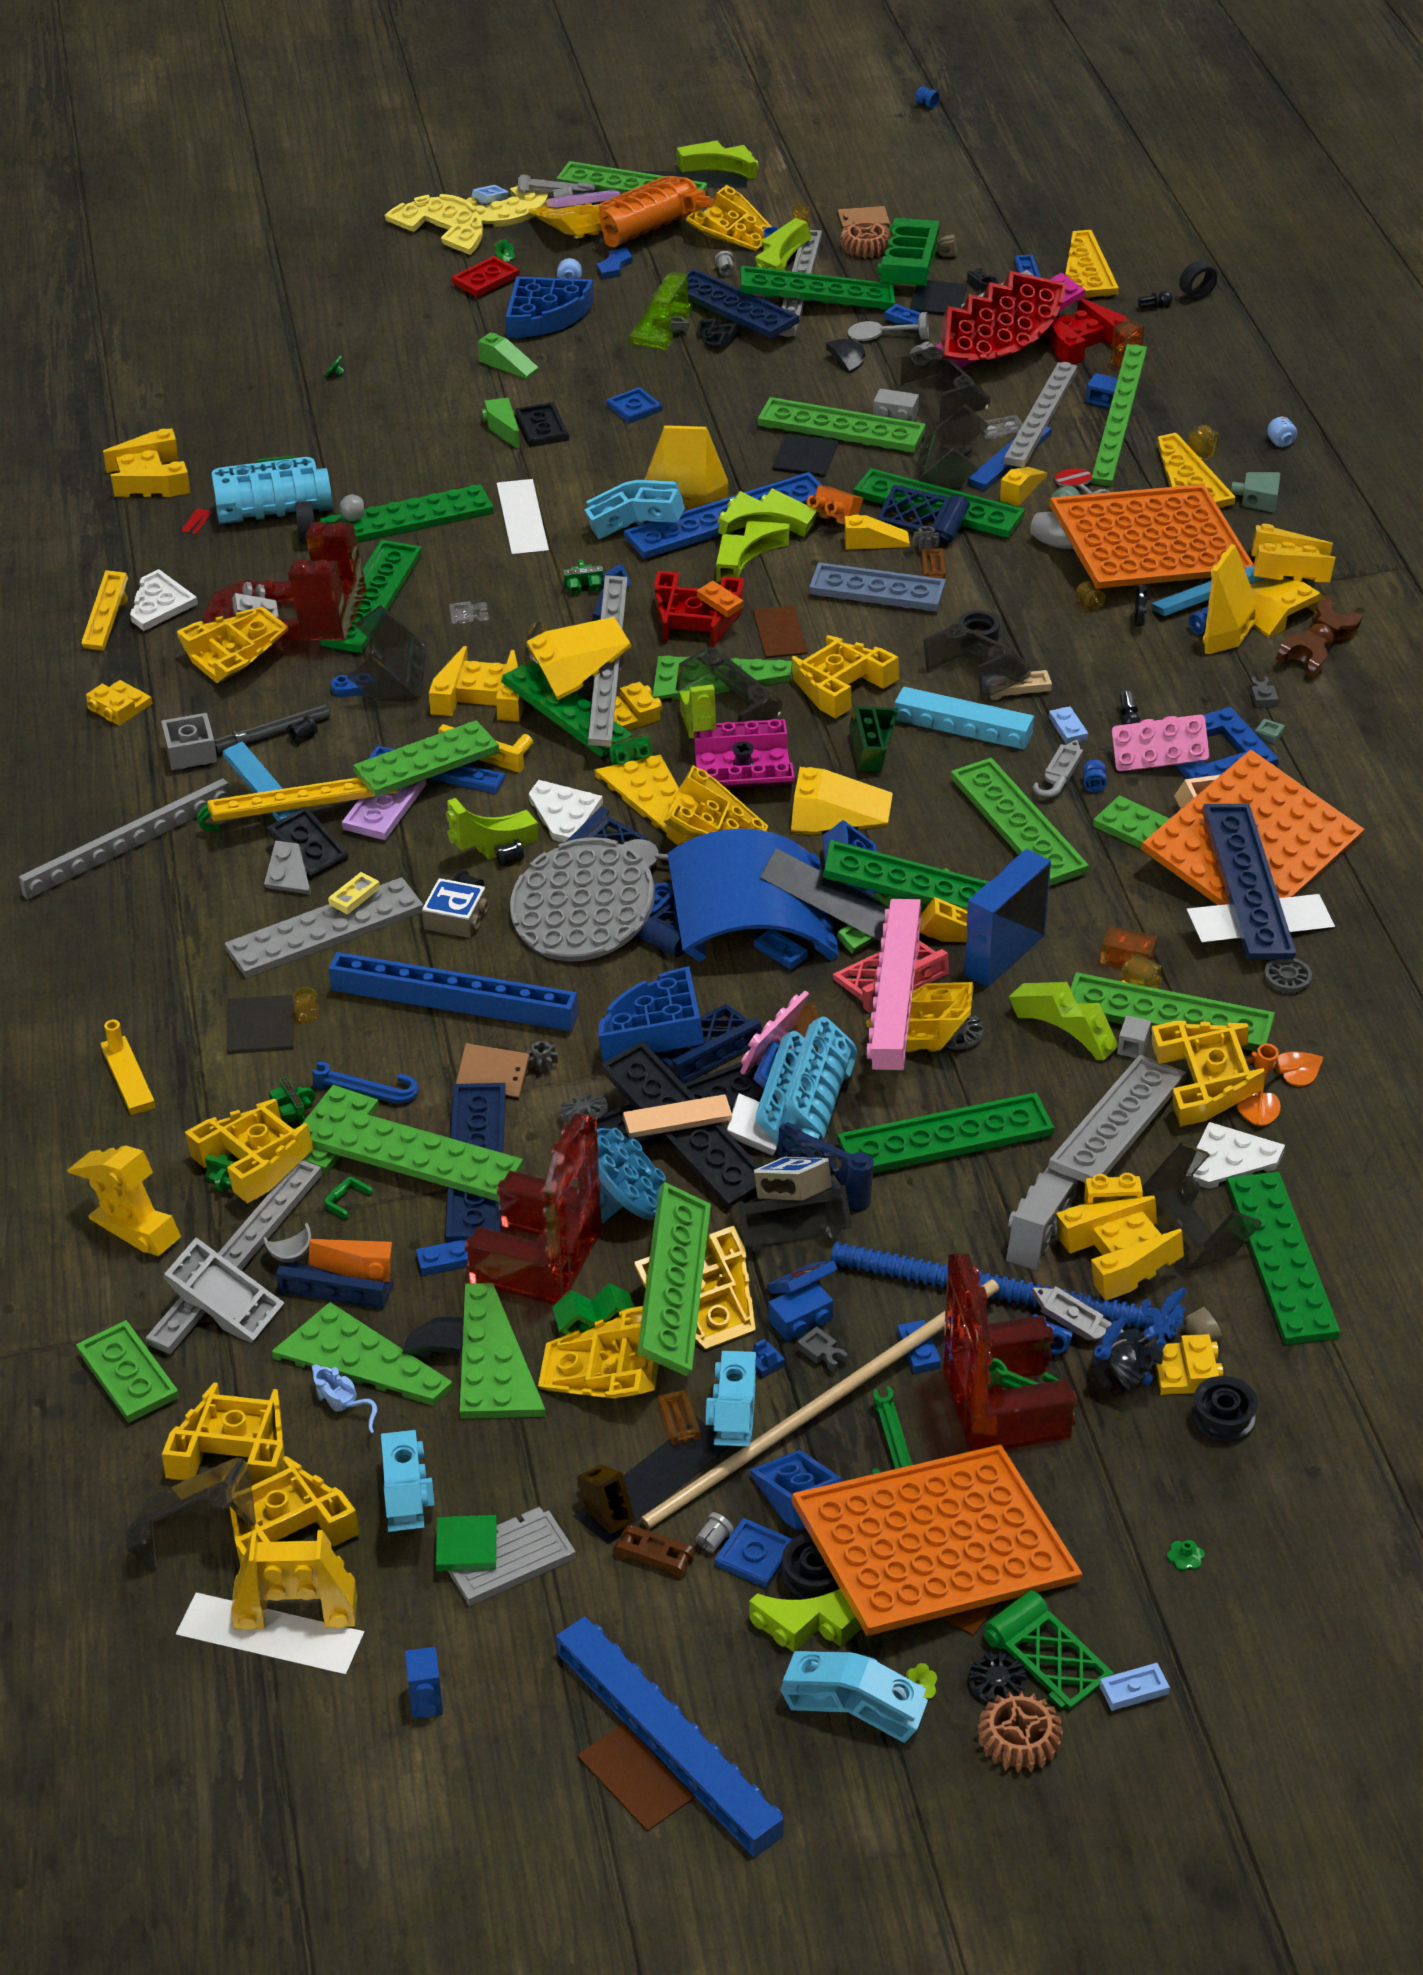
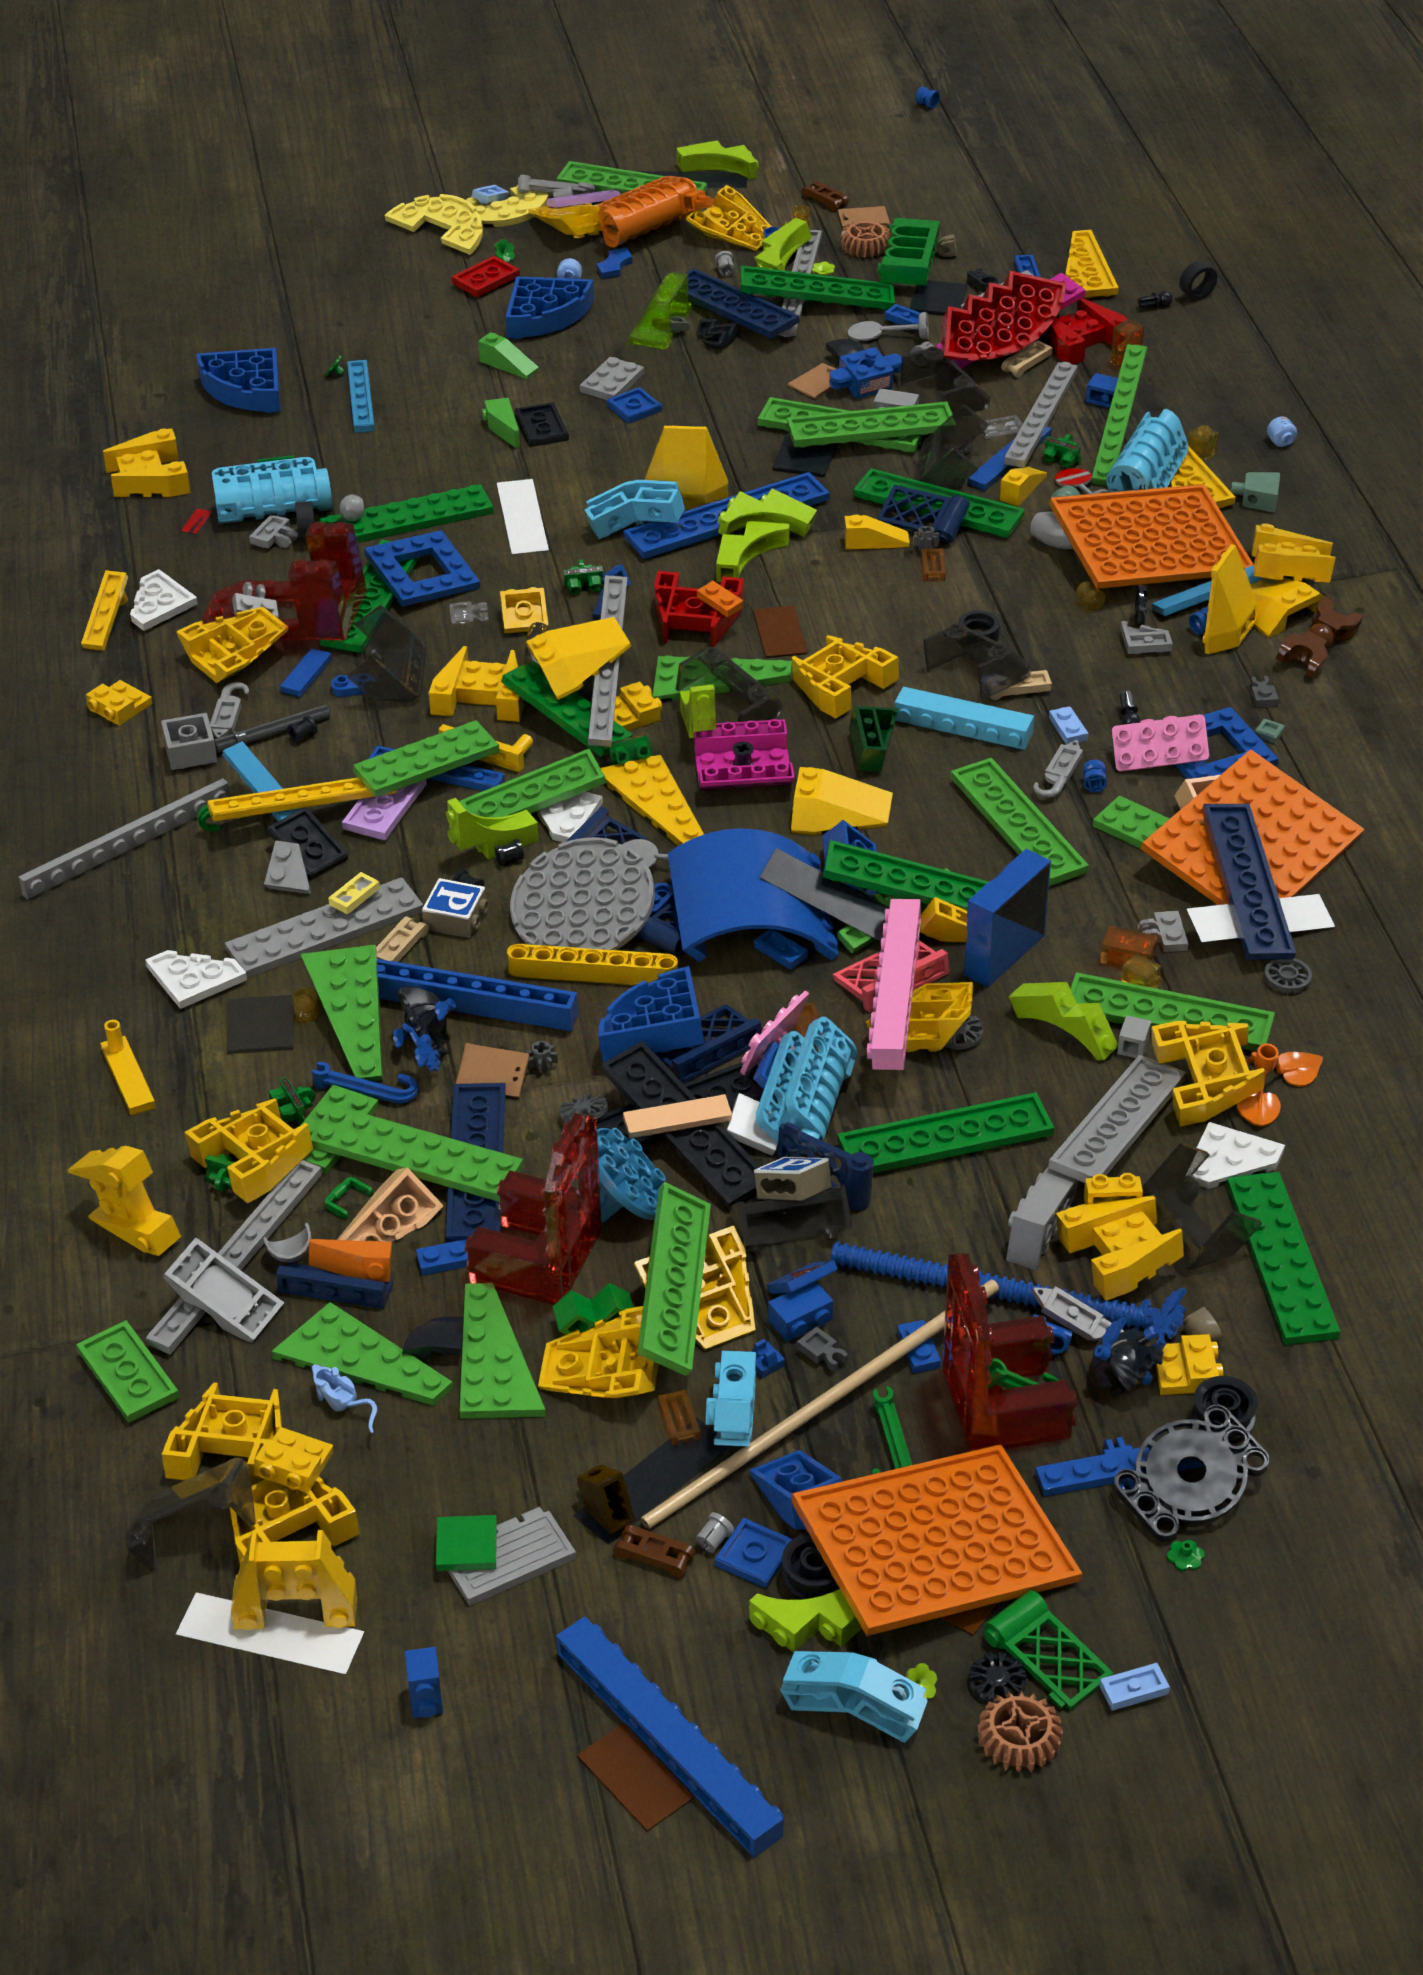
medium azure brick [381,1430,435,1532] -> none
yellow wedge [664,765,768,838] -> none
orange brick [807,485,863,524] -> none
sand blue plate [809,562,946,611] -> none
none -> white plate [145,950,247,1009]
none -> blue brick [196,348,281,413]
none -> light grey plate [210,682,249,739]
none -> light grey hinge [249,514,298,549]
none -> yellow plate [254,1427,333,1493]
none -> blue tile [280,648,332,697]
none -> bright green wing [301,945,383,1082]
none -> light nougat wedge [337,1167,443,1242]
none -> dark azure tile [347,360,375,433]
none -> blue plate [364,530,480,607]
none -> tan plate [376,916,429,962]
none -> black helmet [393,987,456,1072]
none -> bright green plate [459,749,607,818]
none -> yellow plate [500,587,548,633]
none -> yellow beam [507,944,678,985]
none -> light grey plate [580,357,644,400]
none -> medium nougat container [787,363,836,400]
none -> bright green plate [787,402,956,447]
none -> reddish brown plate [801,181,849,211]
none -> lime plant [812,262,835,276]
none -> blue brick [829,347,903,399]
none -> tan plate [1001,341,1052,378]
none -> blue hinge [1035,1437,1204,1497]
none -> green hips [1043,434,1082,469]
none -> medium azure piece [1106,409,1188,492]
none -> piece [1113,1405,1269,1542]
none -> light grey wing [1120,621,1173,654]
none -> light grey hinge [1137,911,1188,952]

